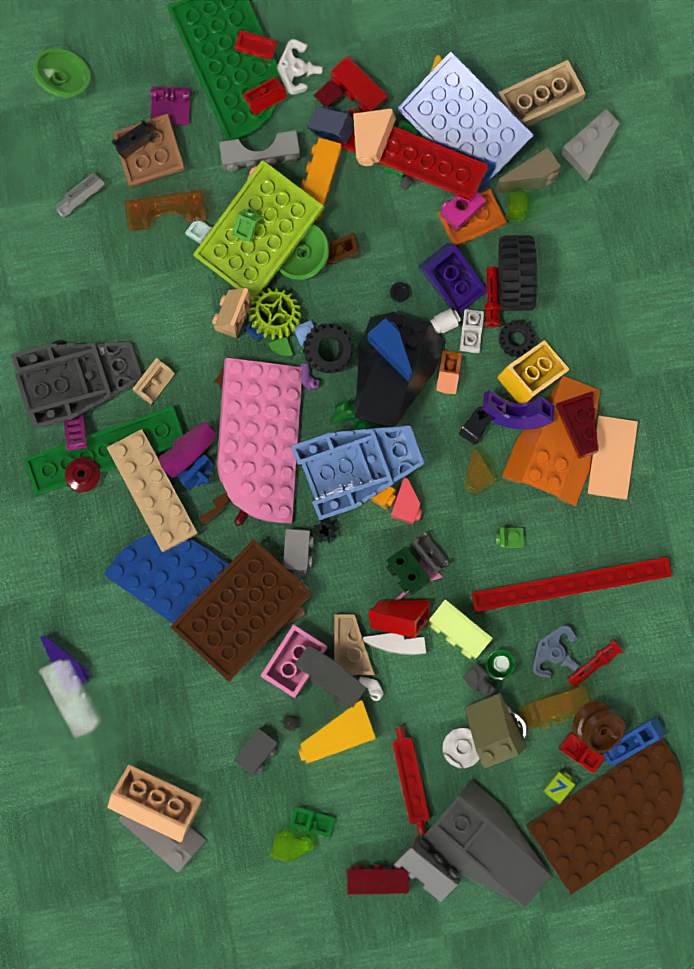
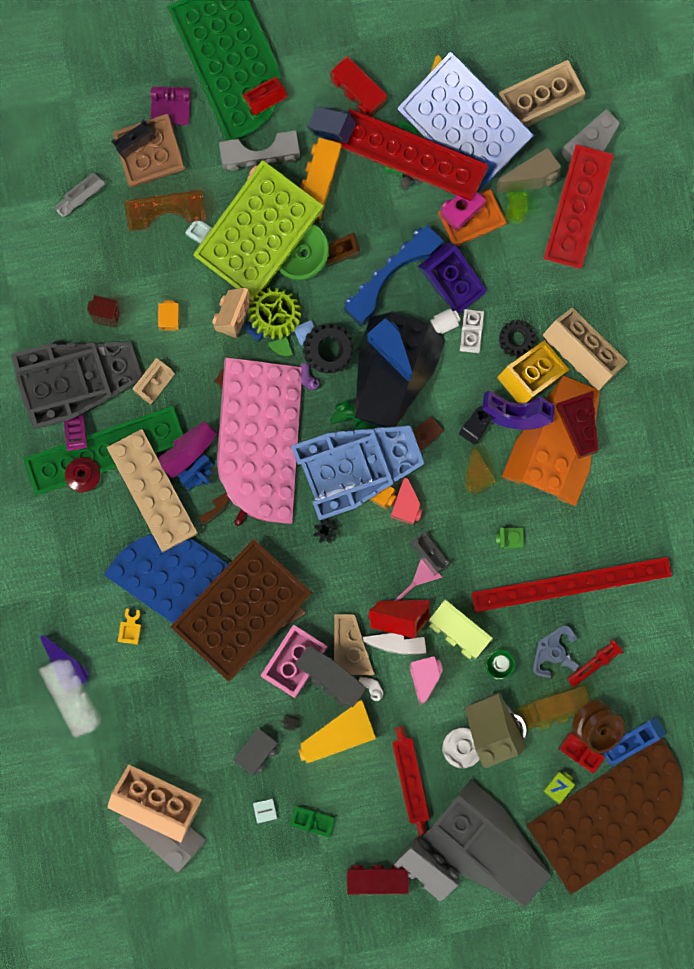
bright green dish [33,48,90,97] -> none
bright green bracket [232,209,262,242] -> none
red tile [234,30,277,61] -> none
clear neon green slope [269,830,316,863] -> none
white piece [277,40,322,94] -> none
light grey hinge [283,529,314,582] -> none
dark red slope [314,80,343,107] -> none
light nougat slope [353,109,395,166] -> none
dark green brick [386,546,430,595] -> none
black tile [390,282,410,303] -> none
orange slope [436,350,462,394] -> none
dark grey plate [462,662,496,696] -> none
red pin [484,267,502,328] -> none
black tyre [498,235,537,311] -> none
light nougat tile [587,416,638,500] -> none
none -> clear red brick [87,295,121,328]
none -> yellow plate [118,608,141,645]
none -> light orange brick [158,300,180,331]
none -> light aqua tile [253,799,277,823]
none -> blue arch [344,225,444,327]
none -> bright pink slope [409,656,443,705]
none -> copper plate [413,416,444,452]
none -> tan slope [542,307,628,390]
none -> red plate [543,144,614,269]

